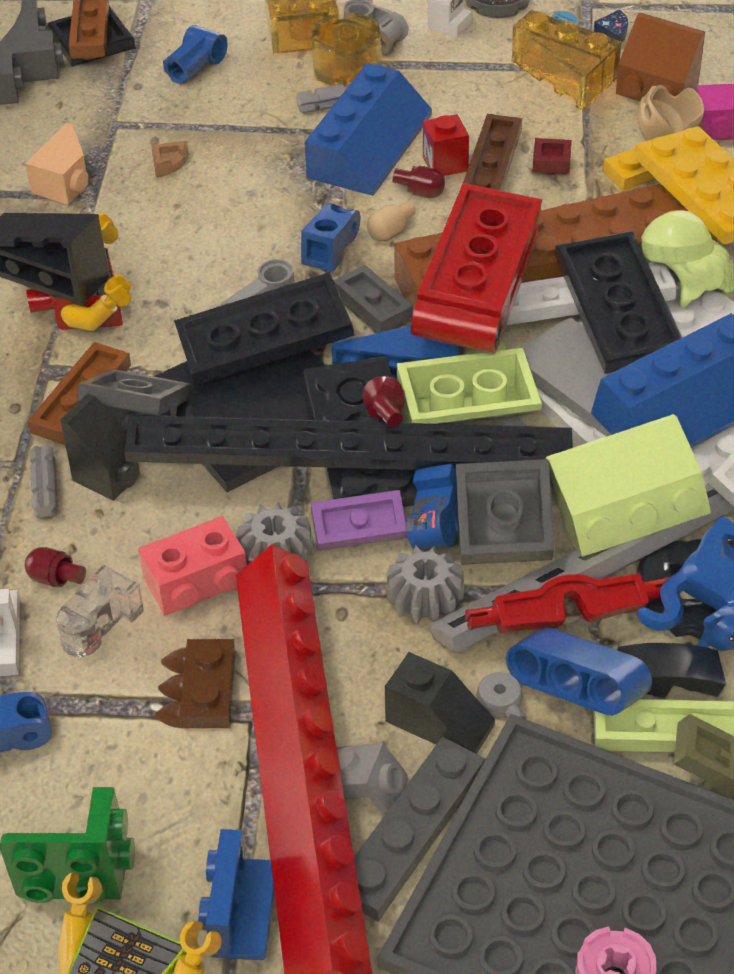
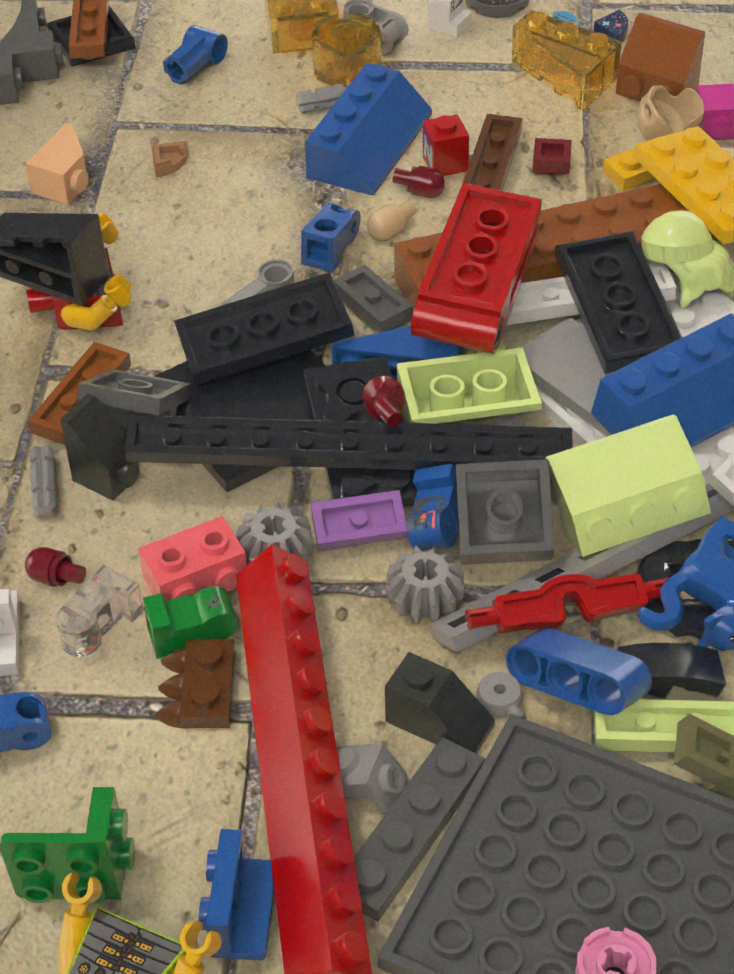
none -> green leg [143,586,239,659]

